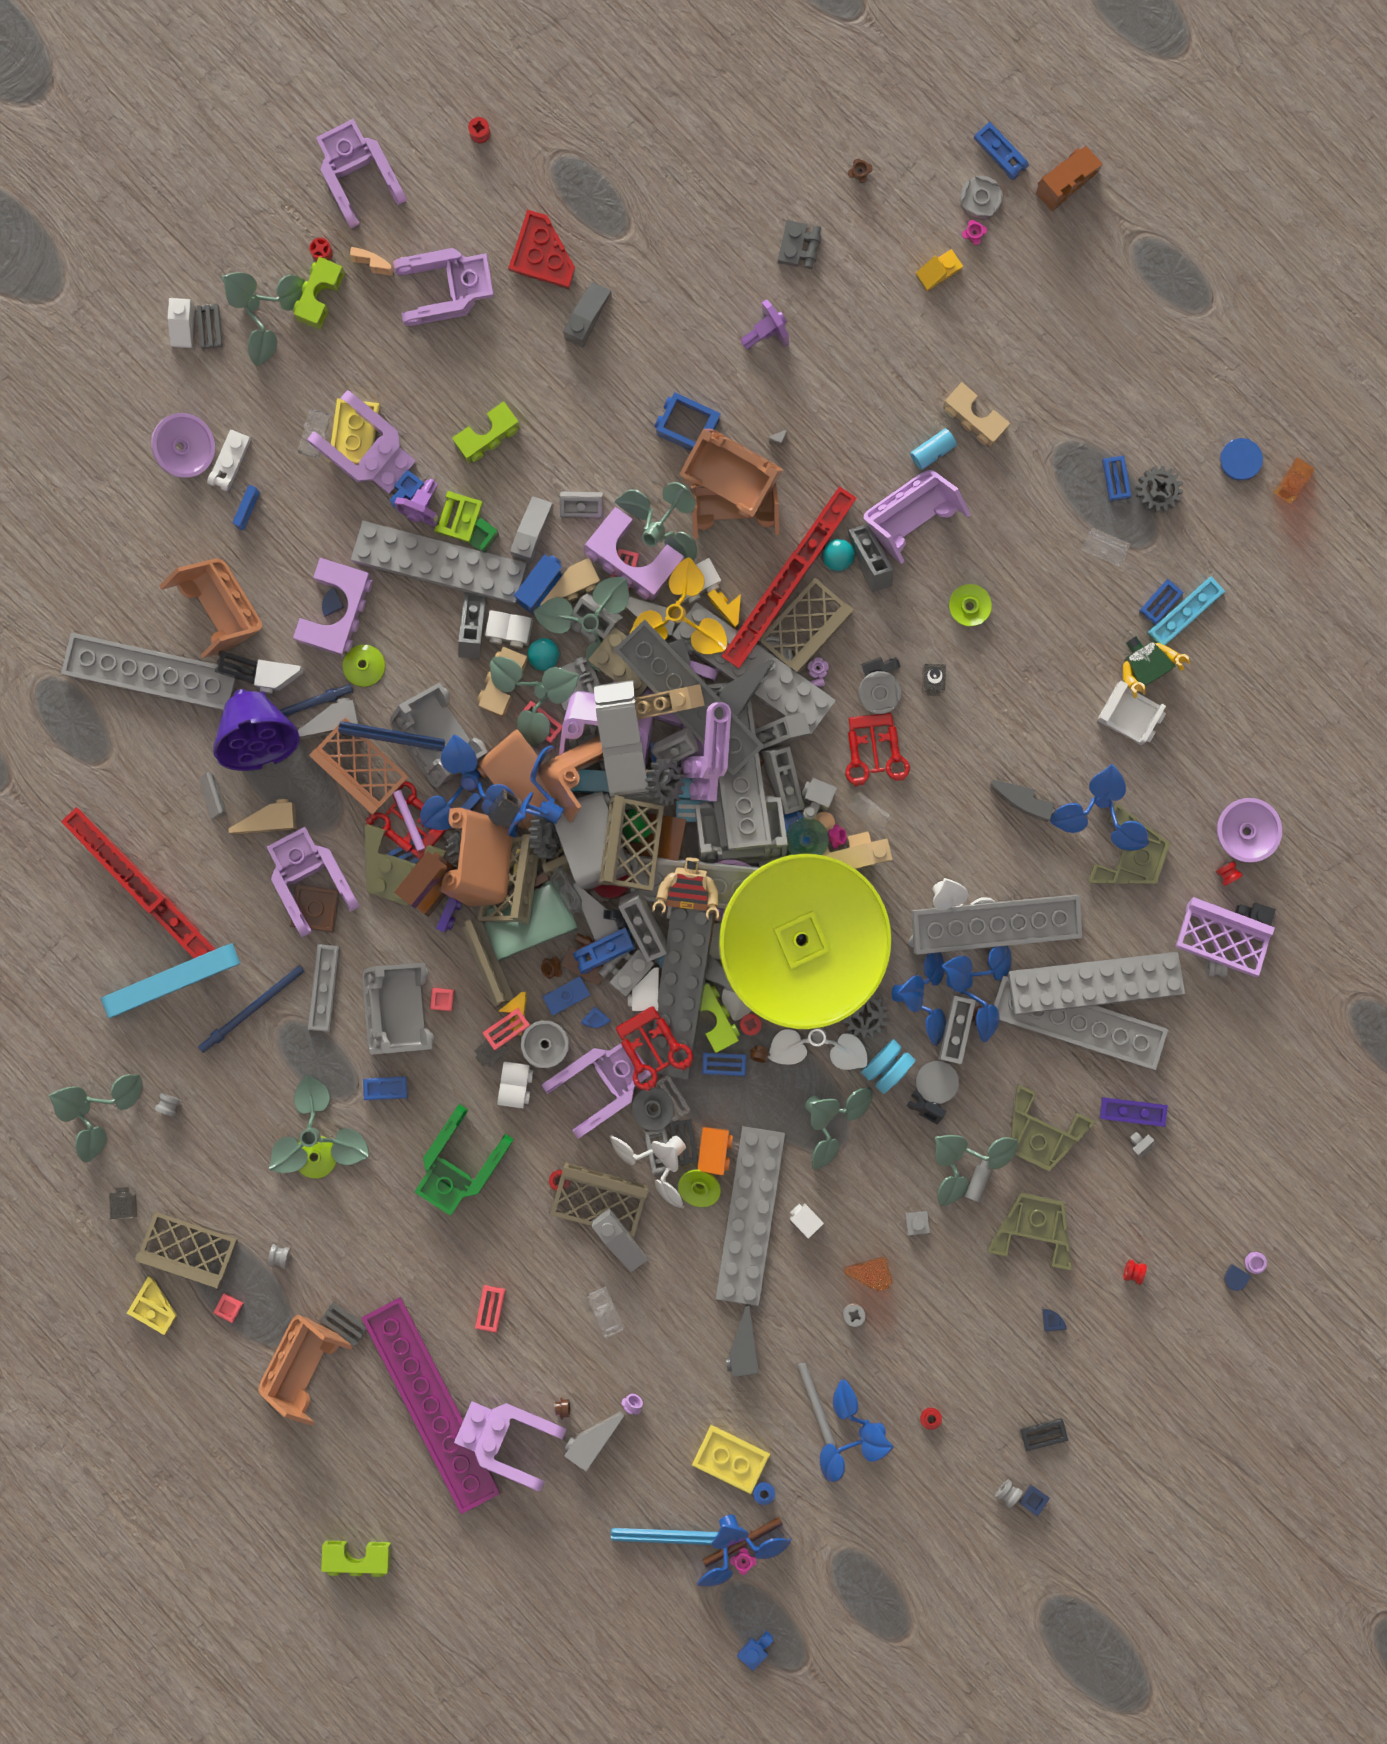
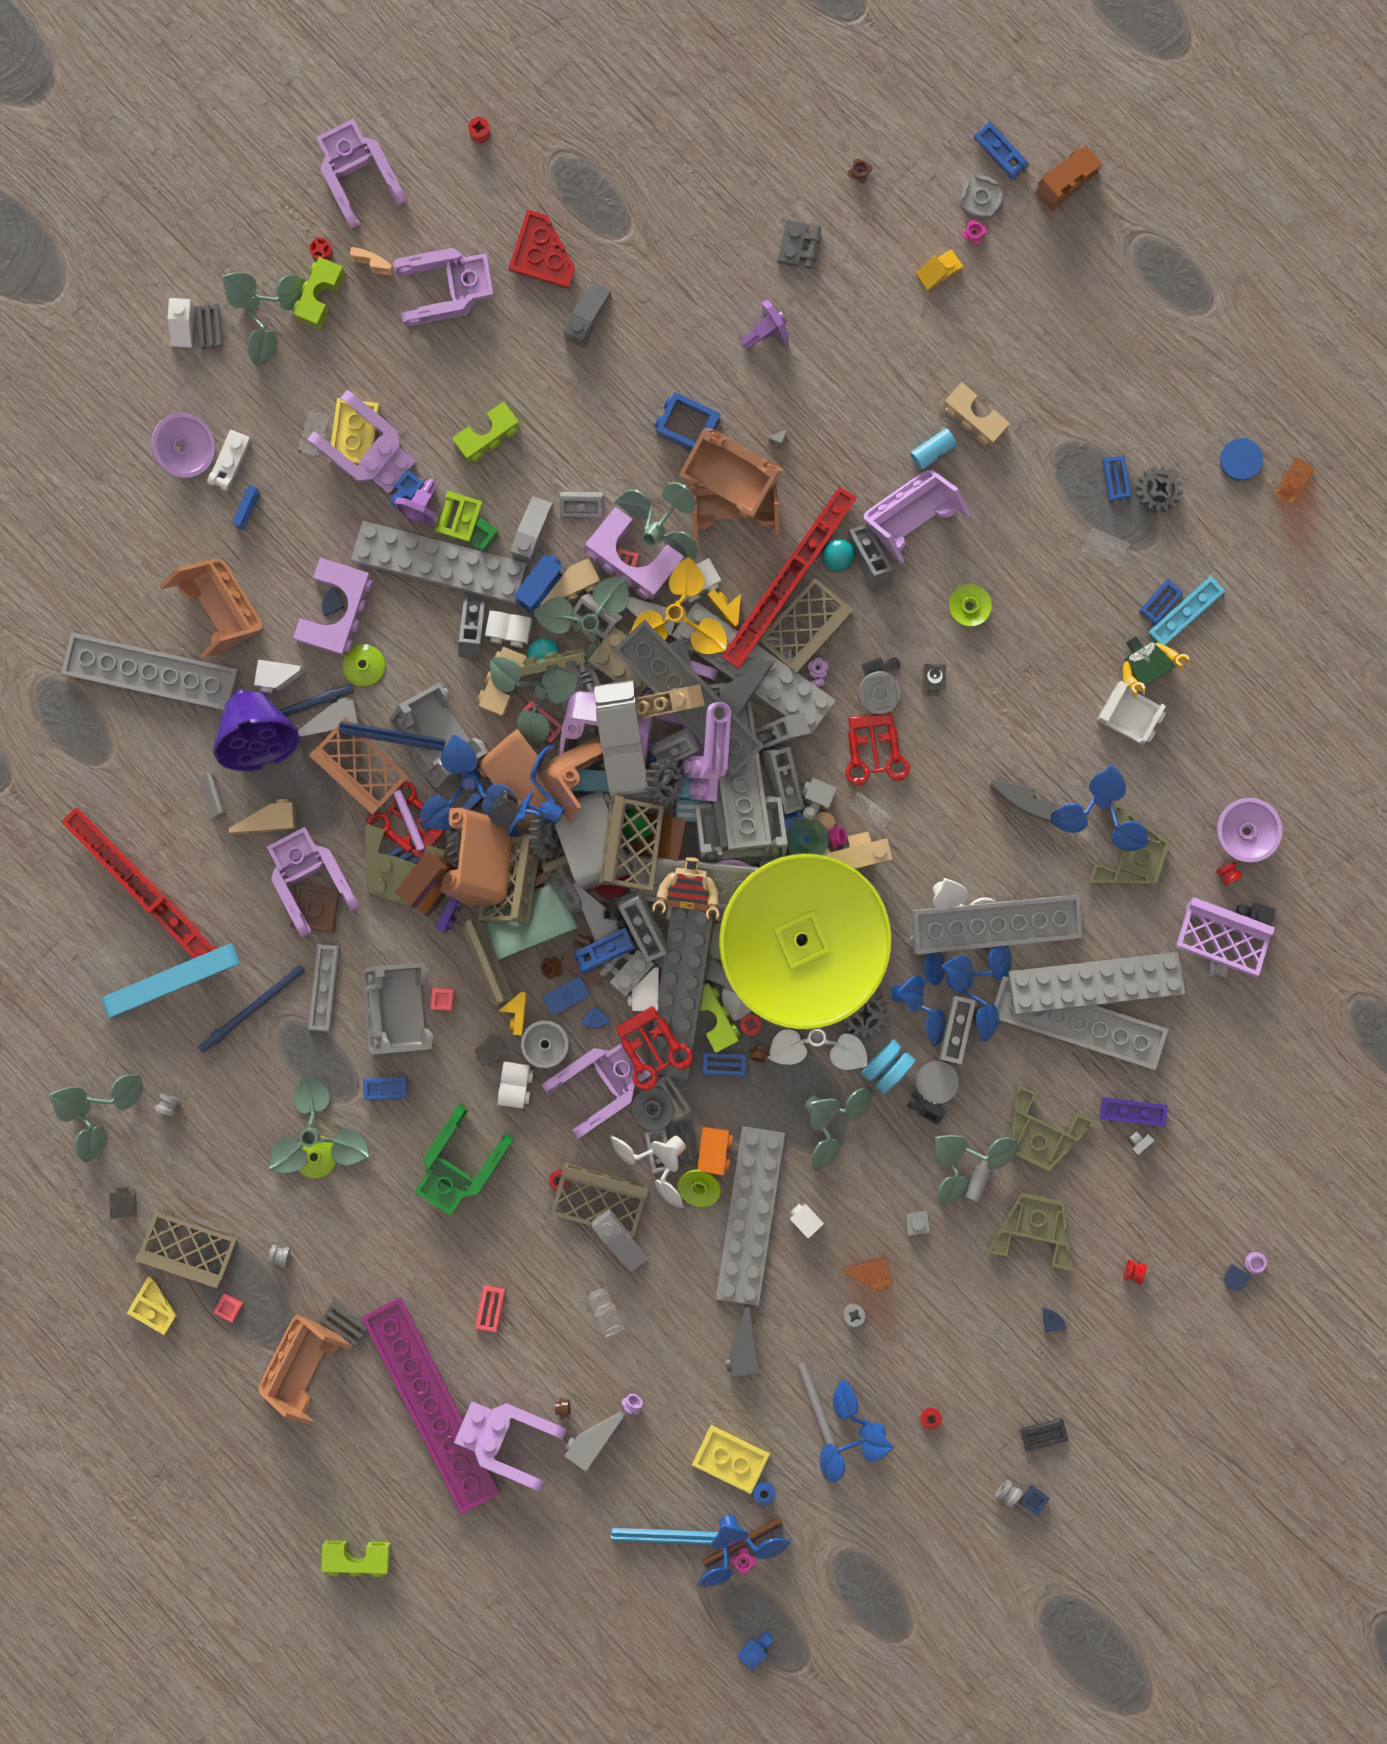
black tile [215,651,258,684] -> none
coral tile [482,1008,530,1051] -> none
none -> olive wing [519,647,586,676]

